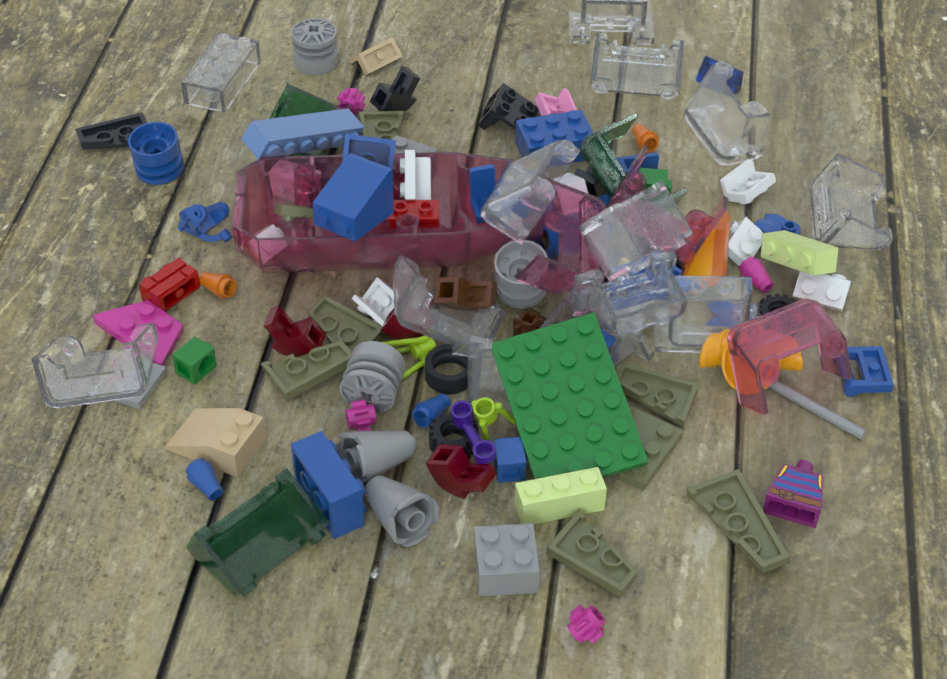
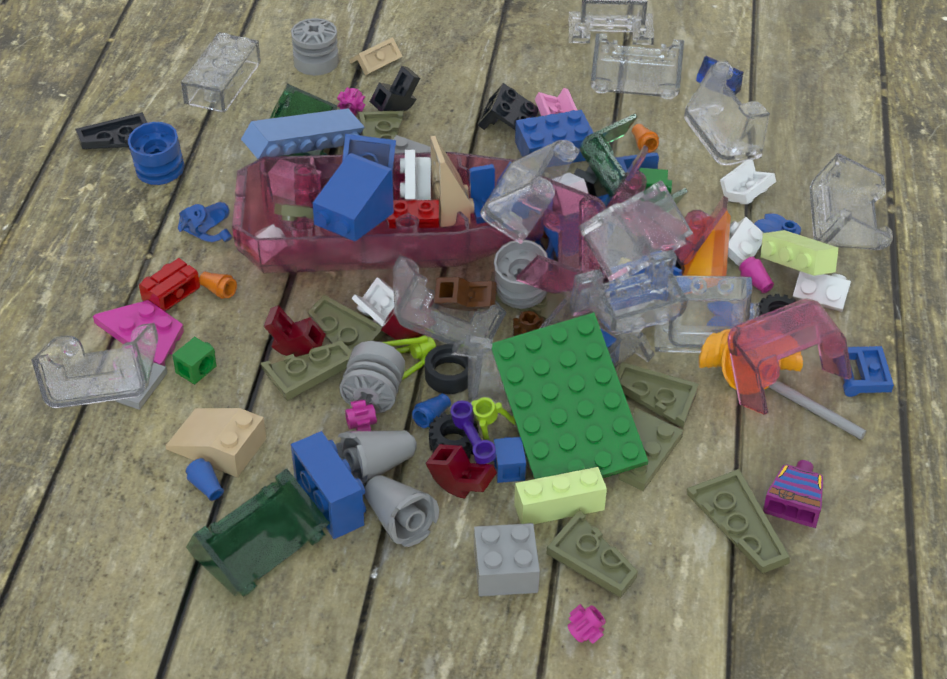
none -> tan slope [430,136,474,227]

